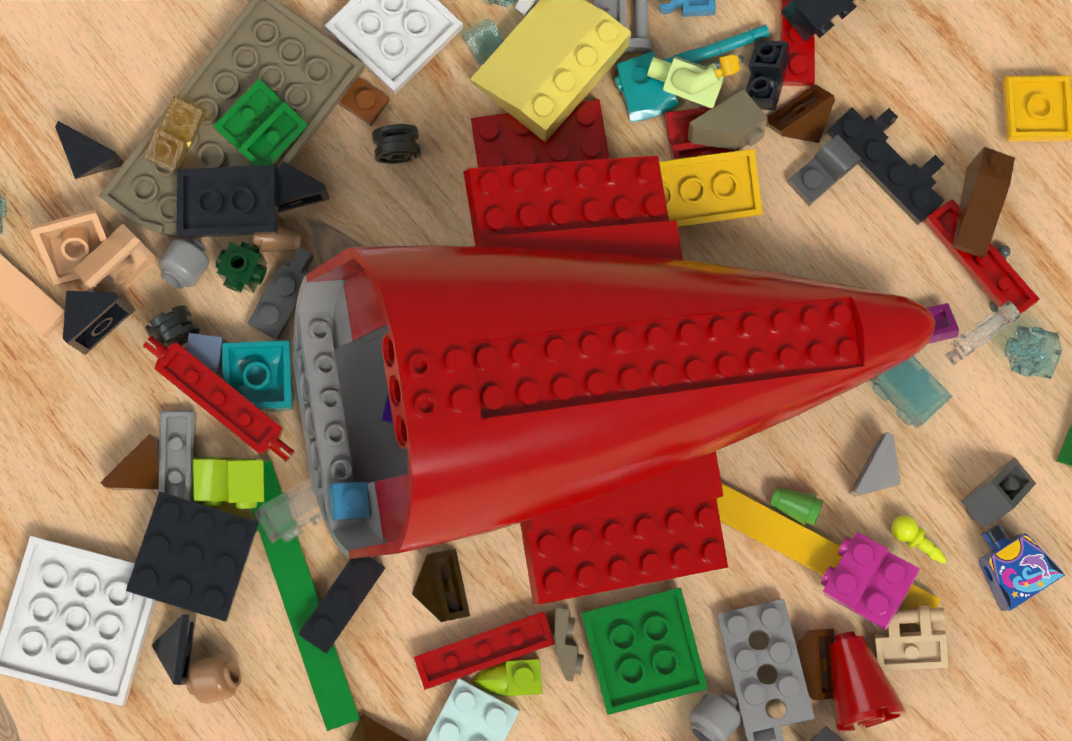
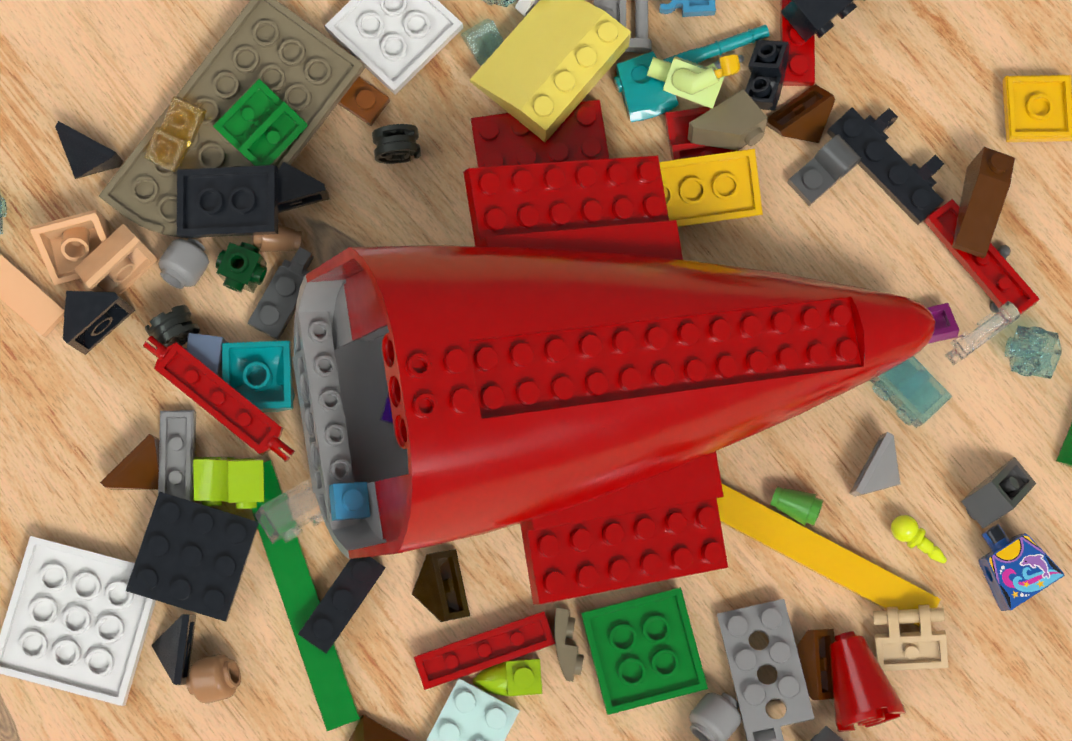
dark pink plate [821,532,920,630] -> none

